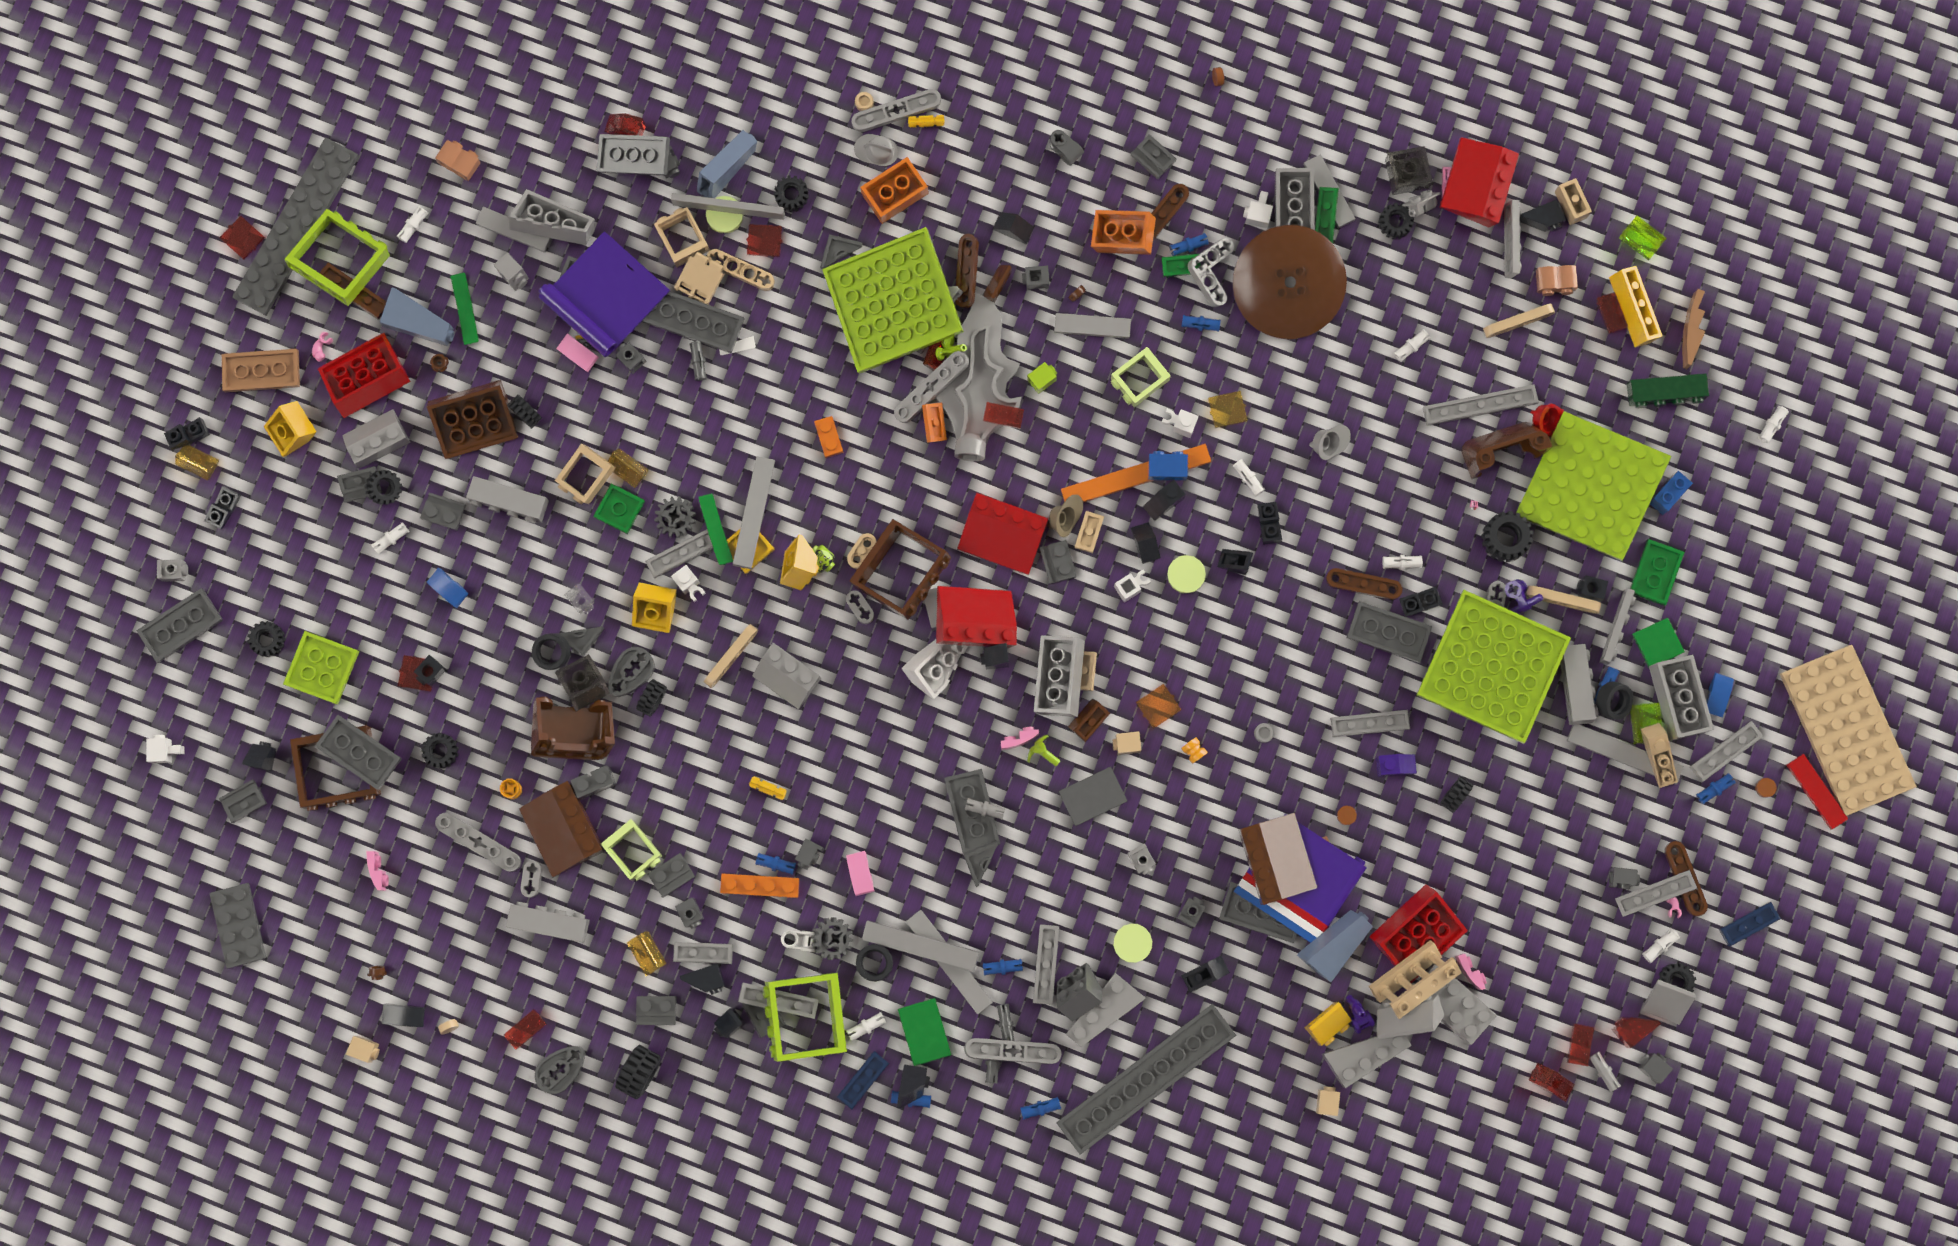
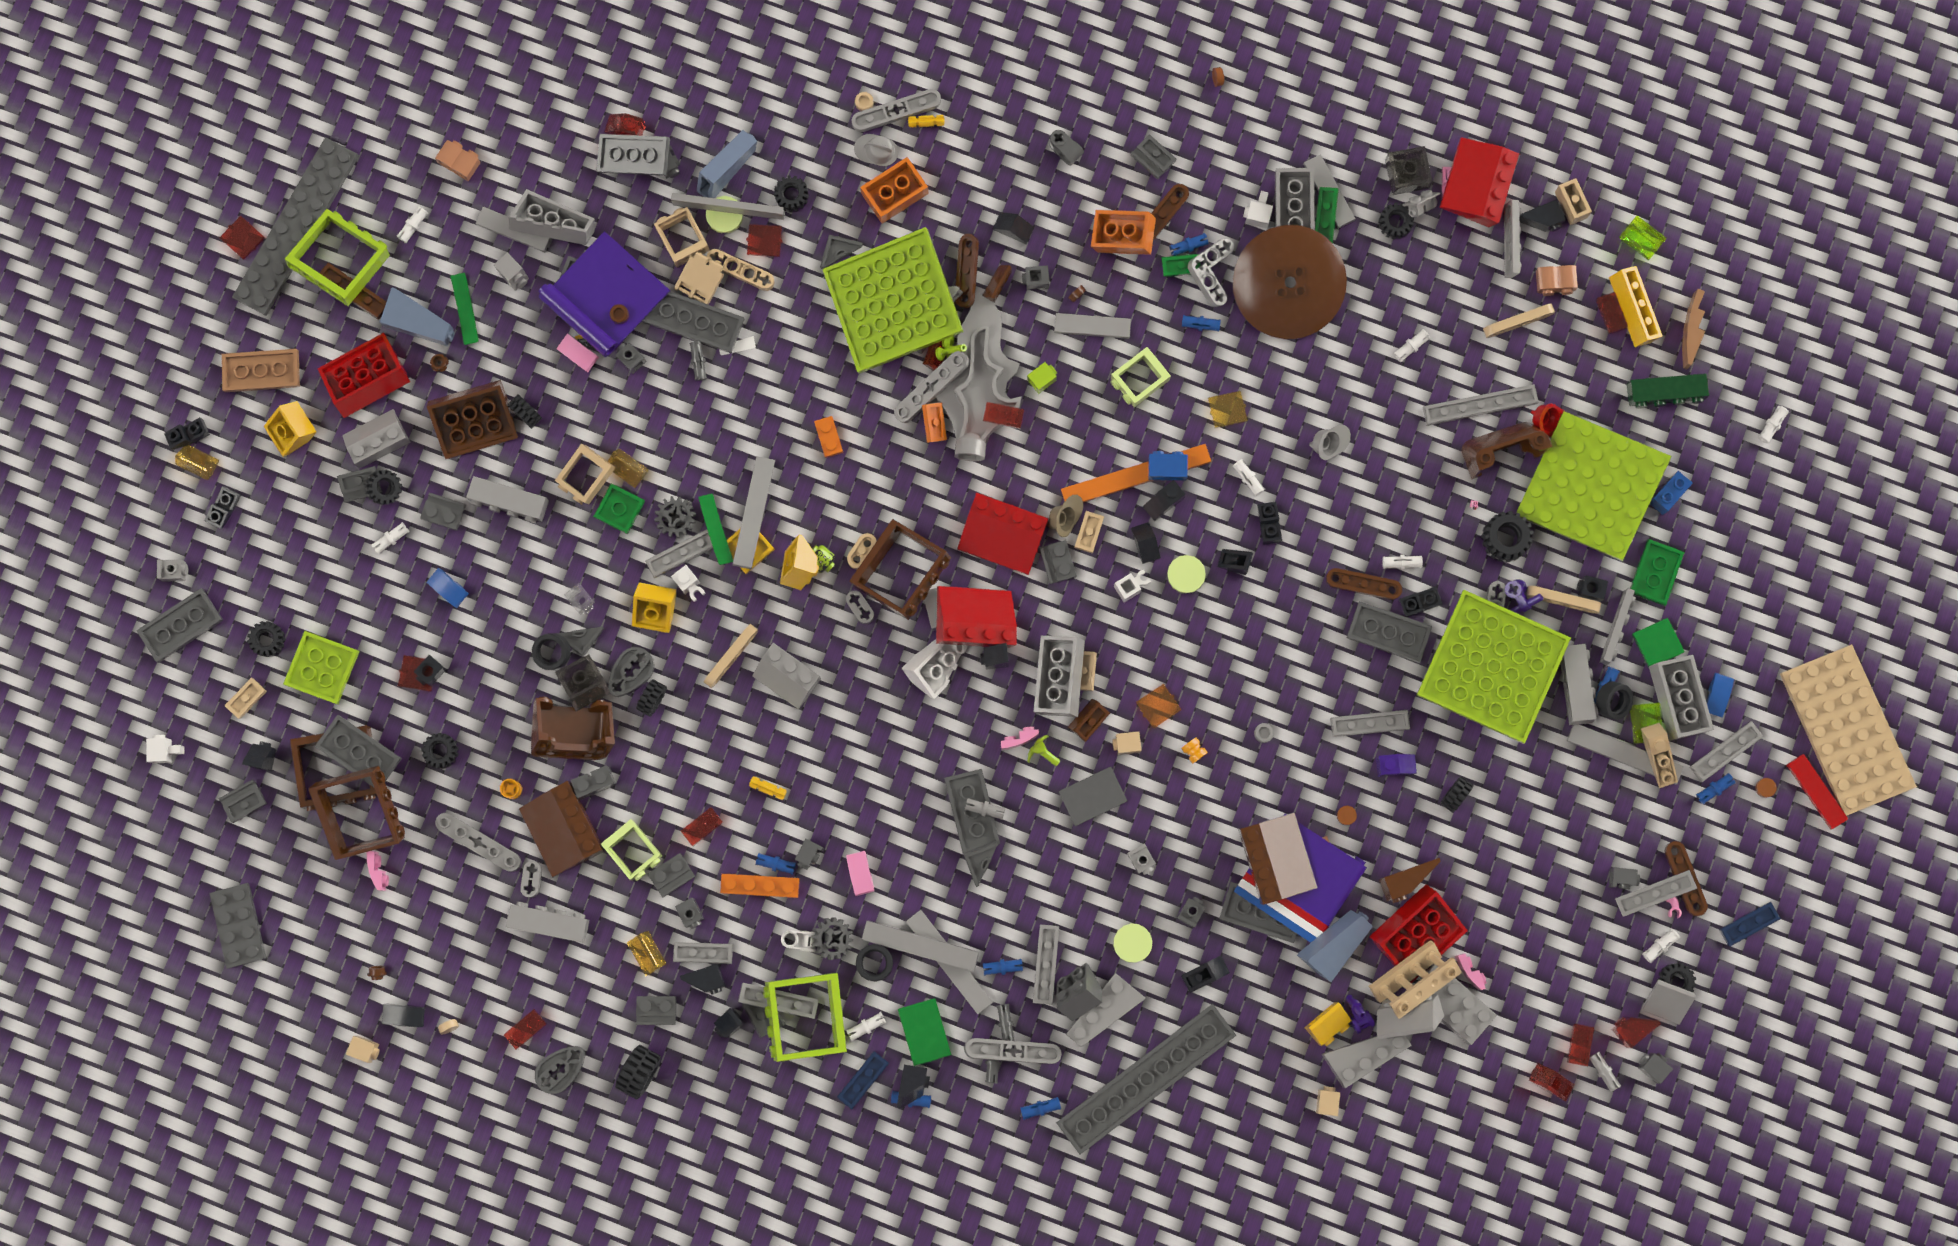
bright pink arm [312,332,333,362] -> none
white brick [1162,408,1198,438] -> none
none -> tan plate [225,678,267,719]
none -> reddish brown window [309,766,405,860]
none -> reddish brown tile [609,304,629,324]
none -> clear red plate [681,807,724,846]
none -> reddish brown slope [1379,858,1441,903]

